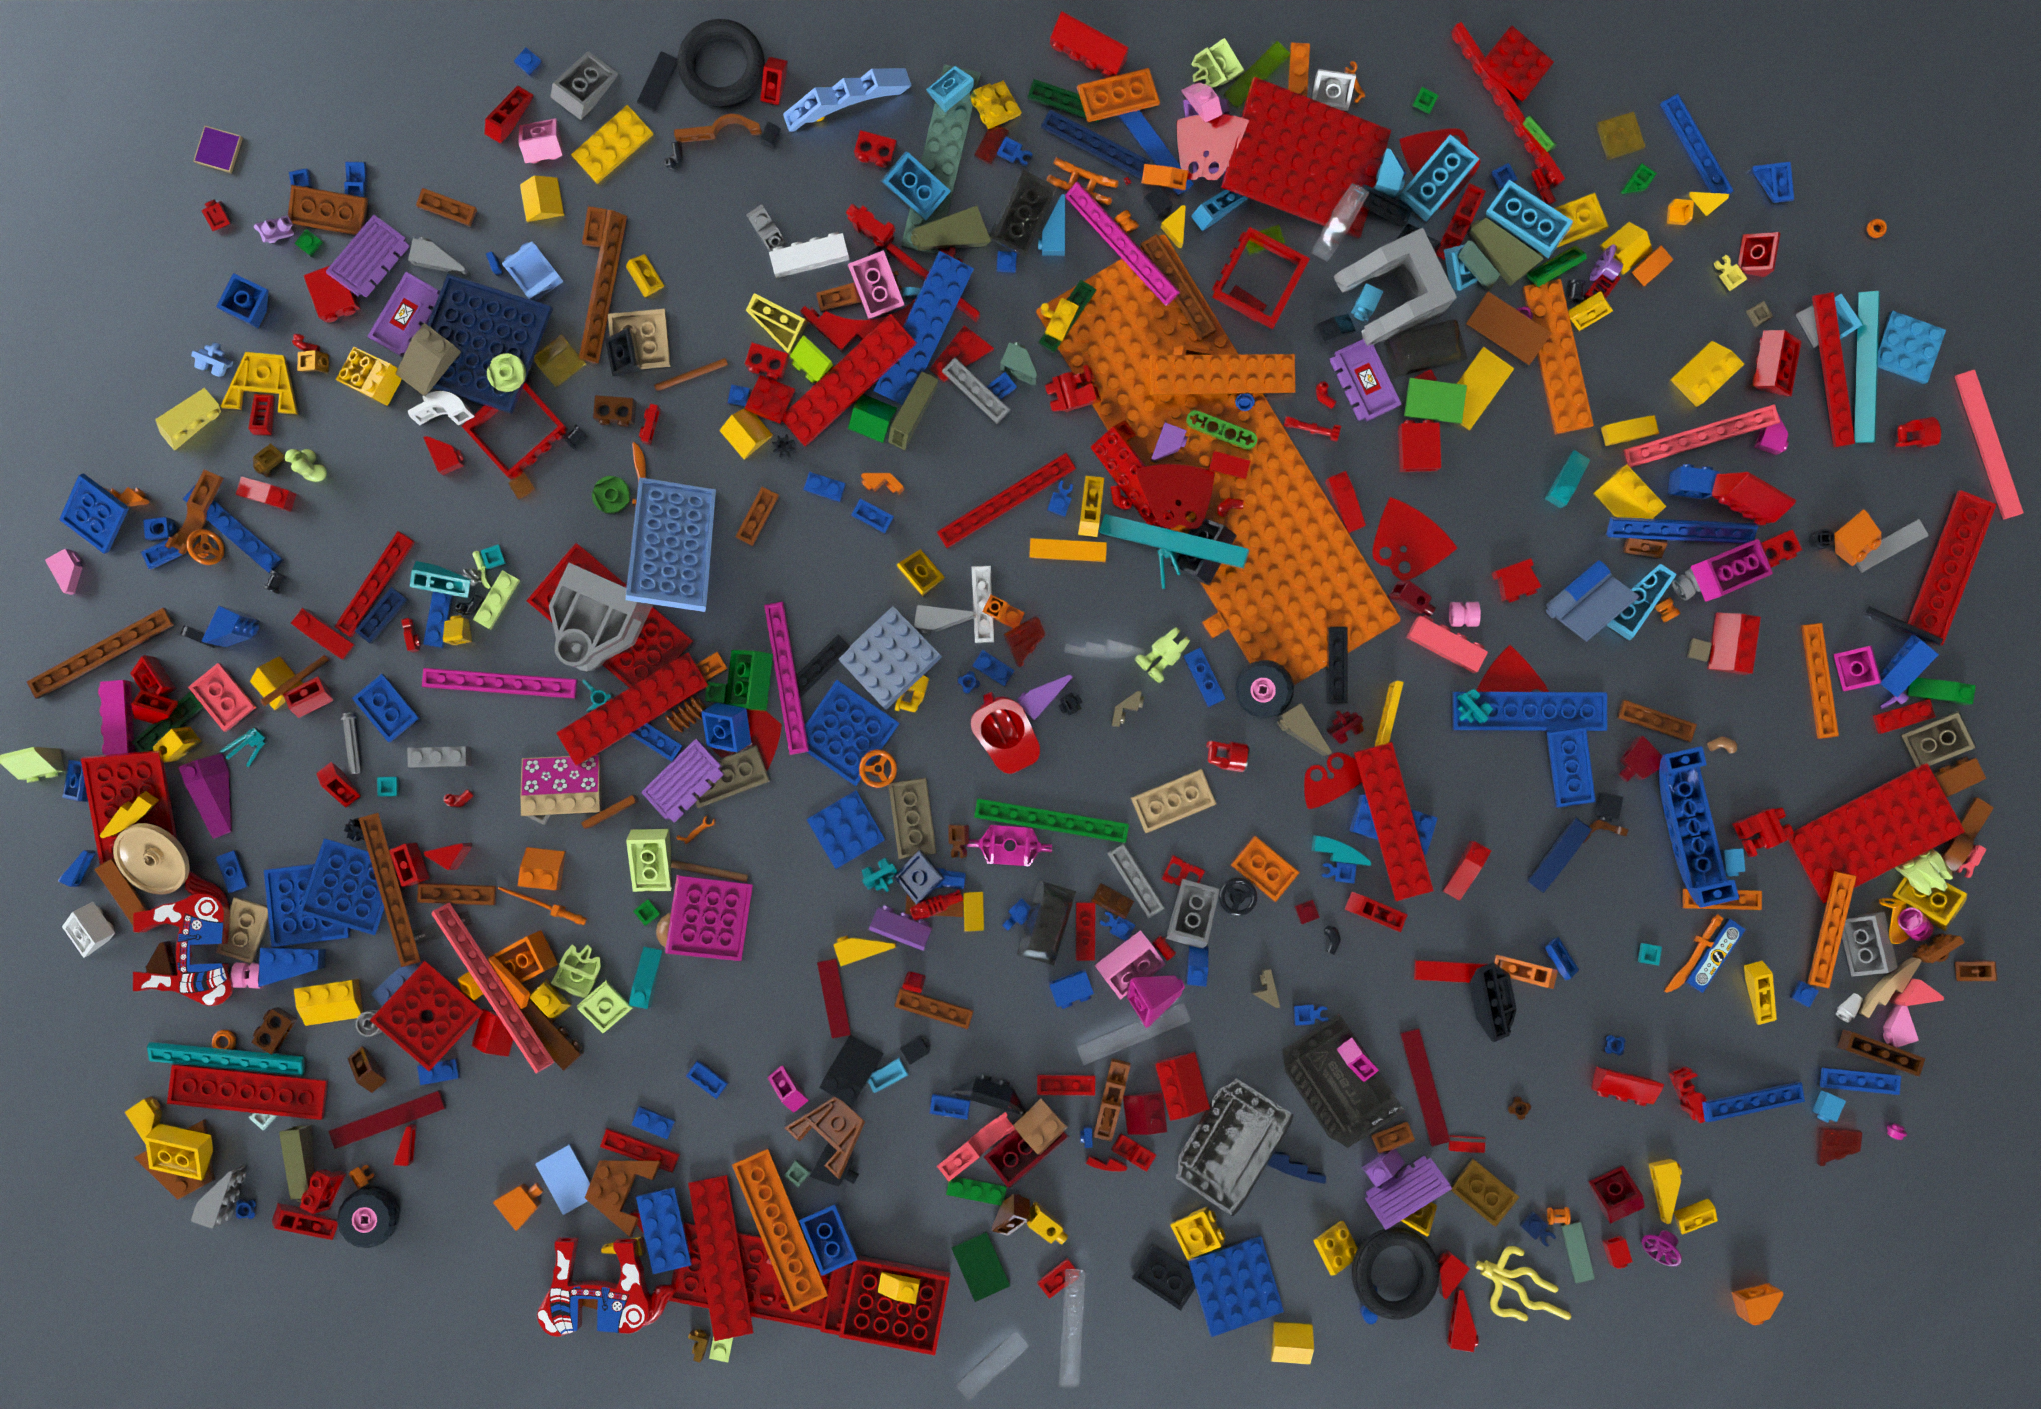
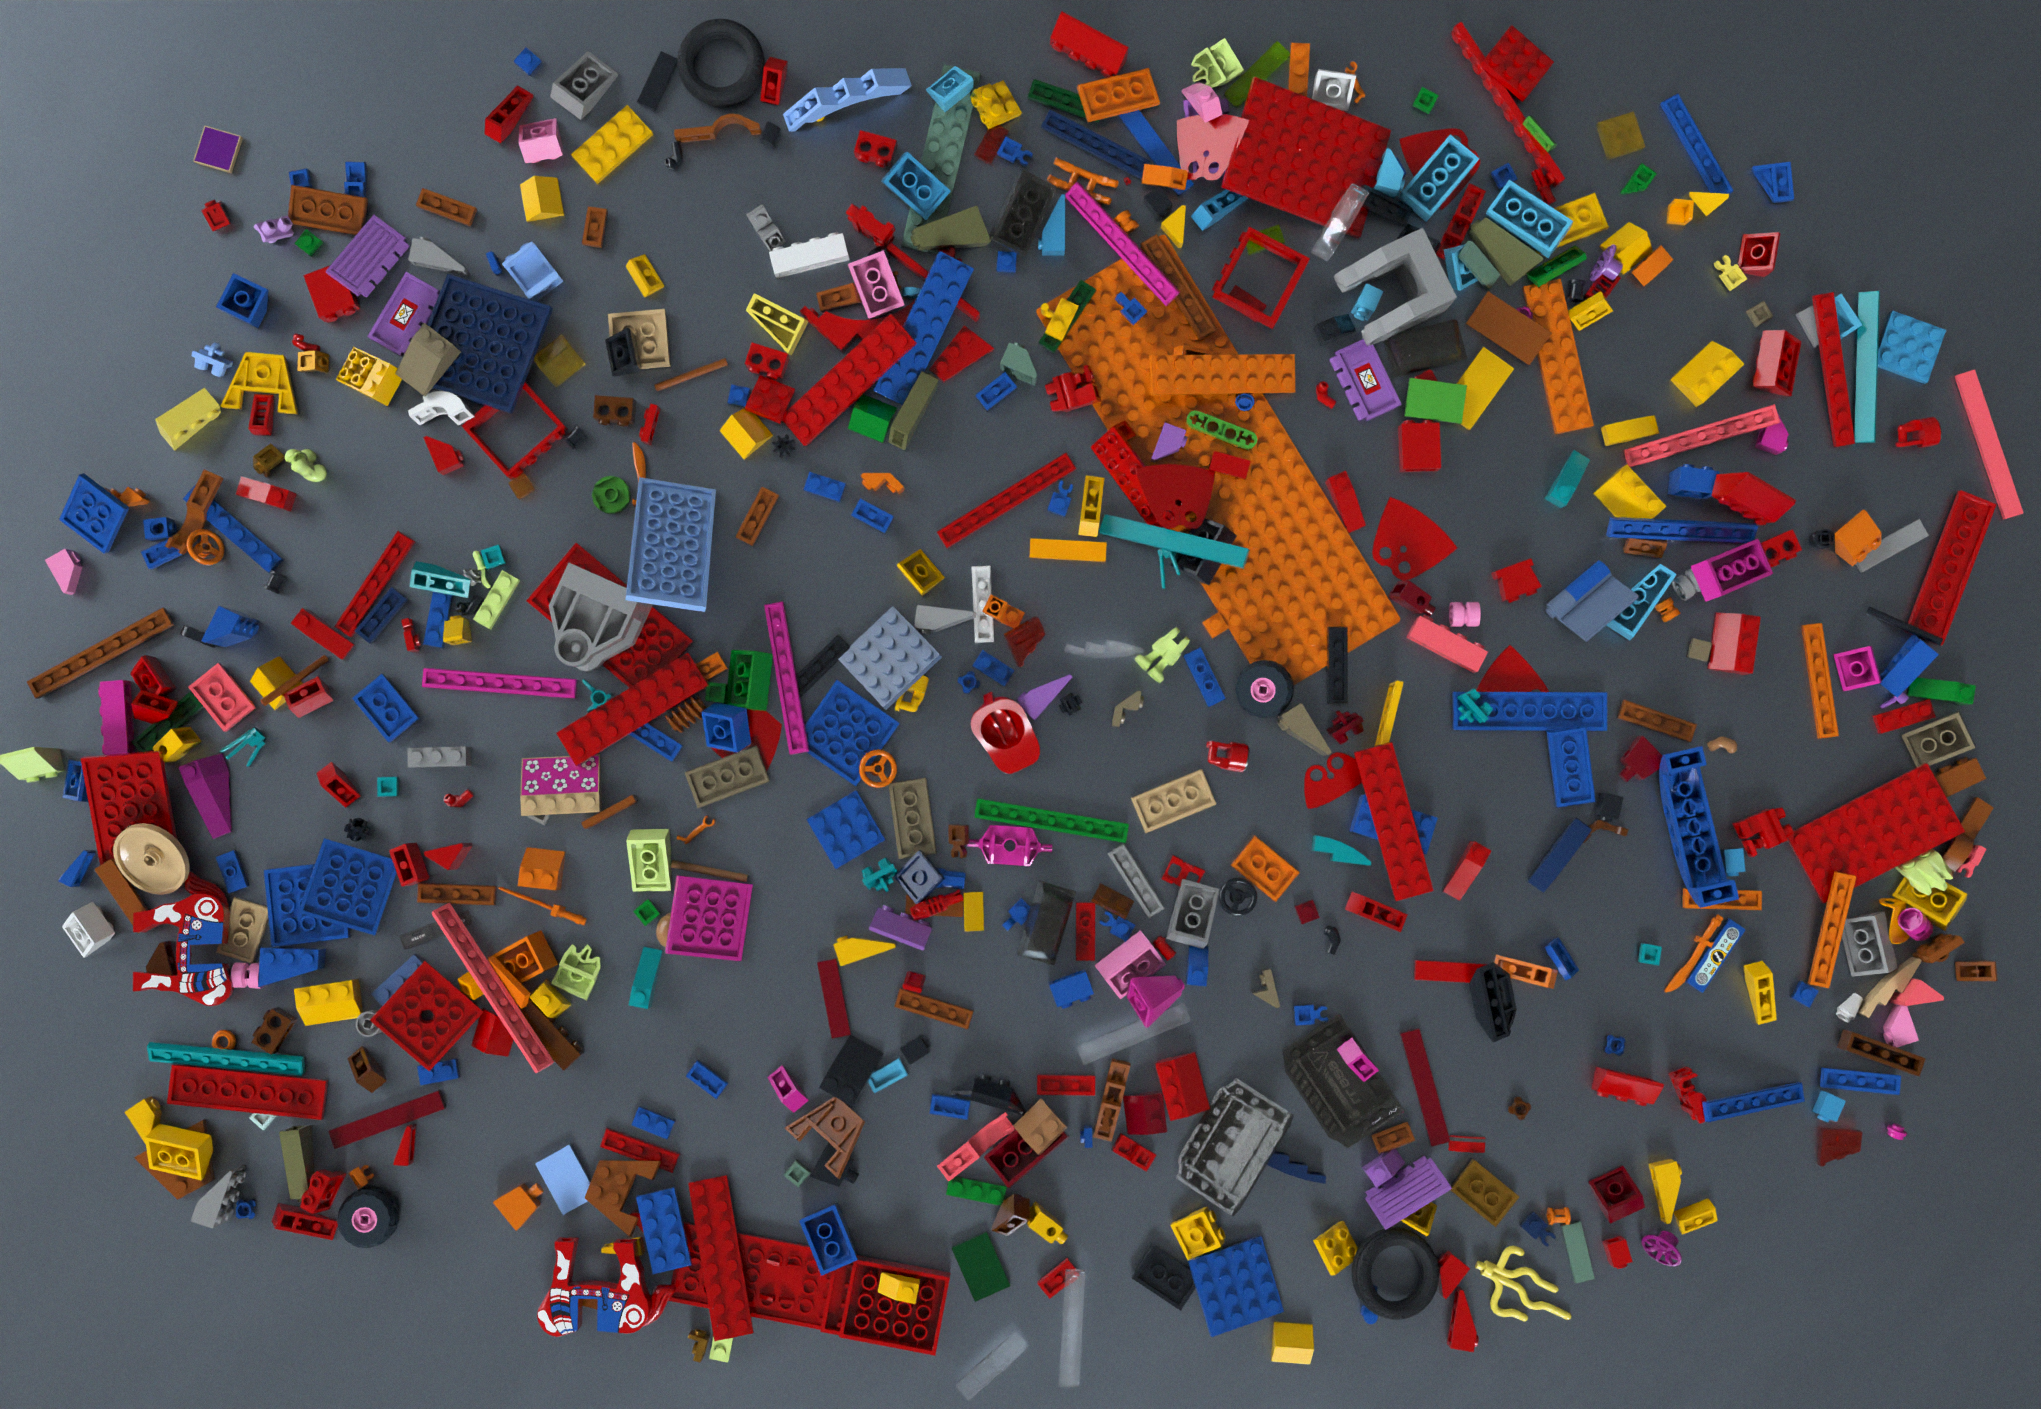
yellow slope [100,791,159,838] -> none
light grey axle [341,713,361,774] -> none
dark orange plate [359,813,421,967] -> none
yellowish green tile [487,353,526,392] -> none
yellowish green tile [577,980,632,1033] -> none
dark orange plate [579,210,627,364] -> none
medium lavender hinge [641,739,724,823] -> none
orange plate [732,1149,828,1312] -> none
lime slope [790,335,834,384] -> none
light grey tile [942,358,1010,424] -> none
red slope [1085,1154,1128,1172] -> none
red arm [1110,485,1132,510] -> none
red arm [1217,498,1244,517] -> none
red piece [1283,416,1341,442] -> none
blue plate [1321,862,1357,883] -> none
orange slope [1731,1283,1783,1325] -> none
orange plate [1867,219,1887,238] -> none
none -> blue plate [1115,292,1147,325]

